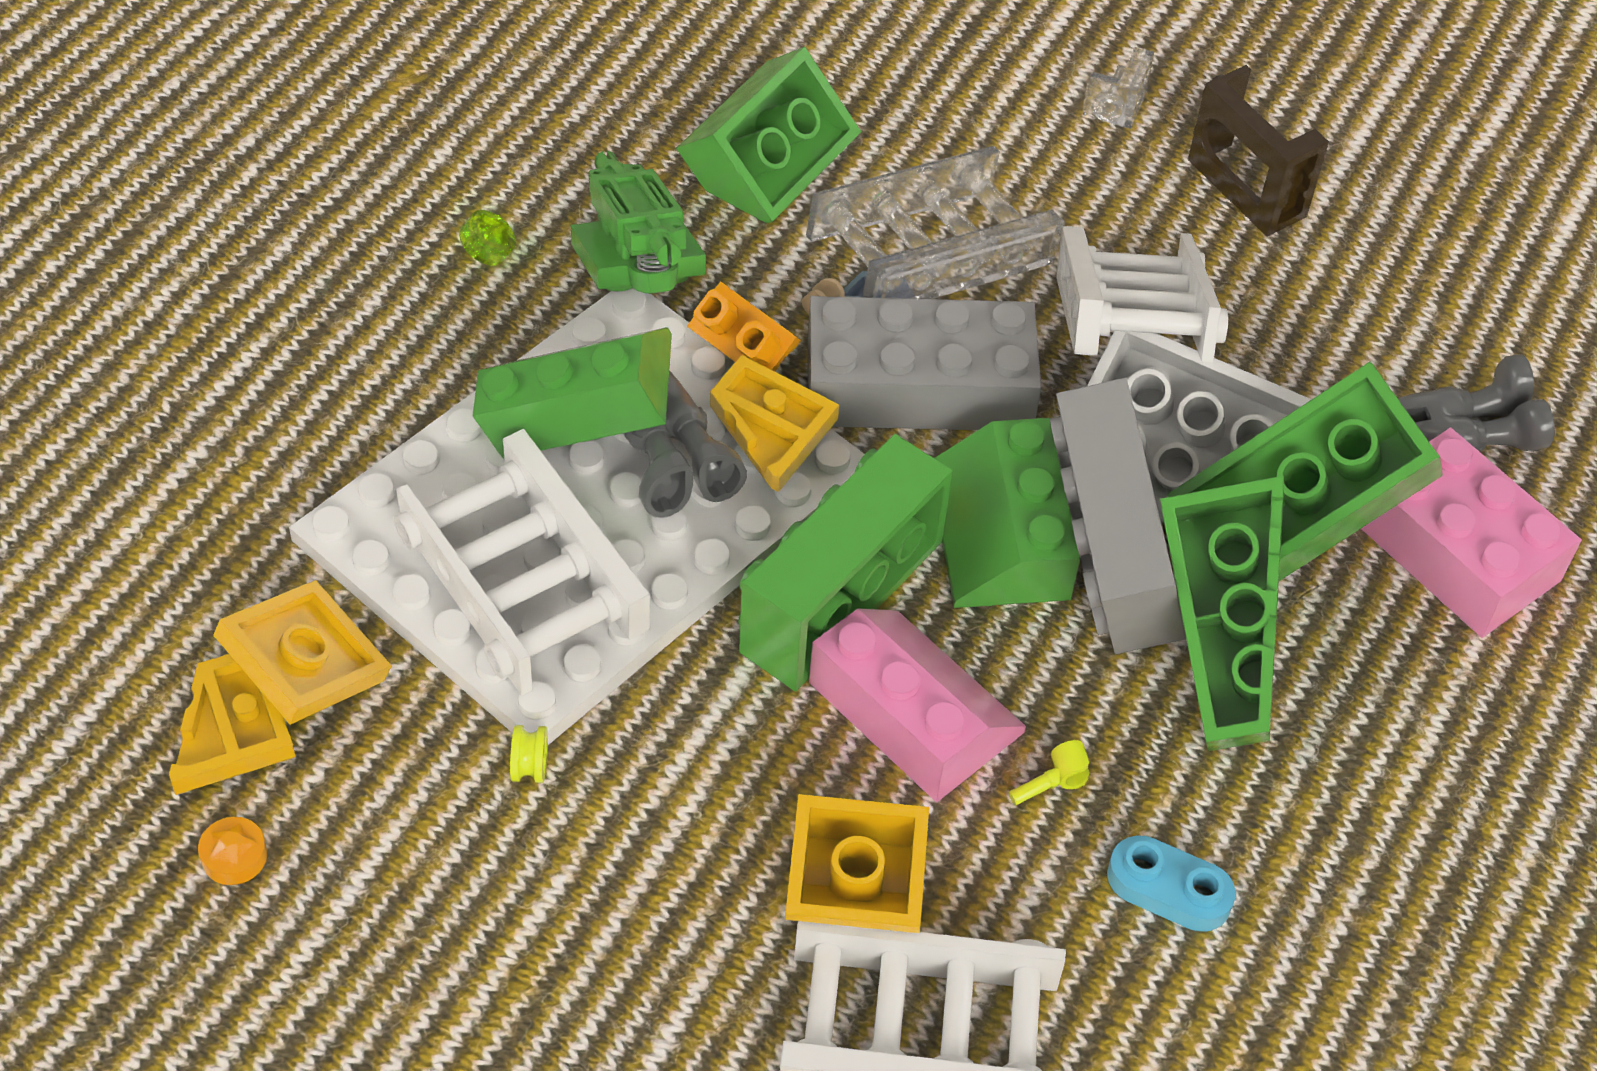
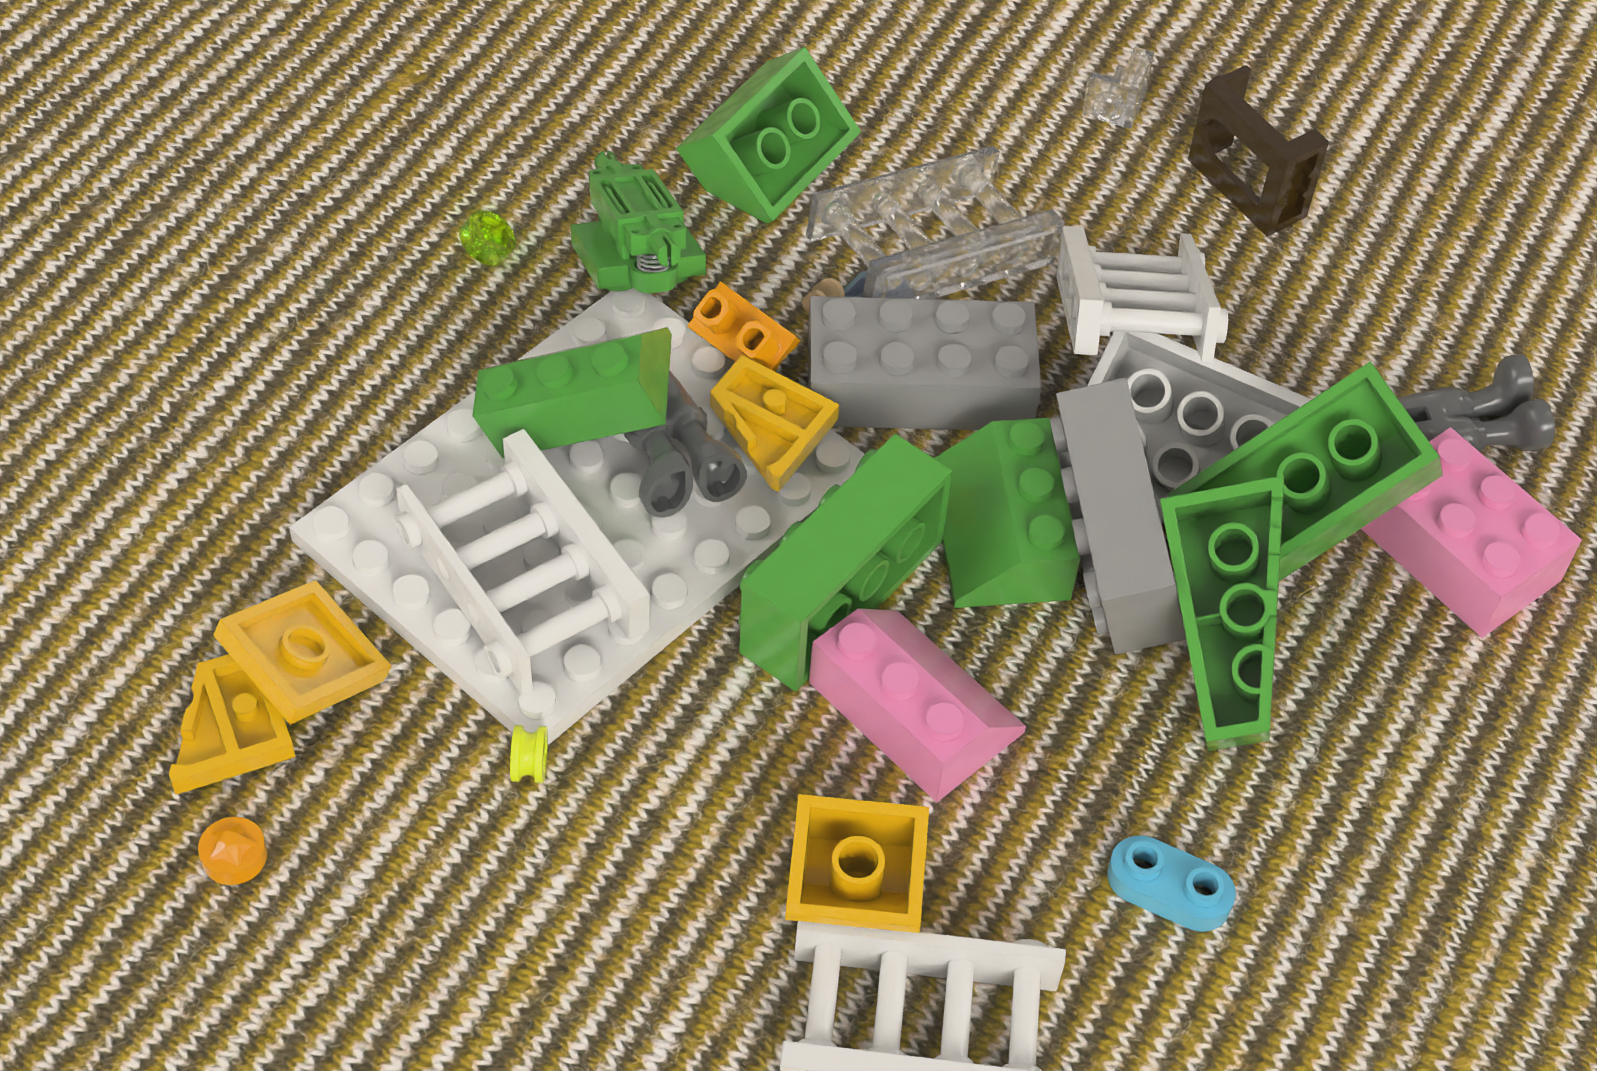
neon yellow hand [1008,740,1090,806] -> none

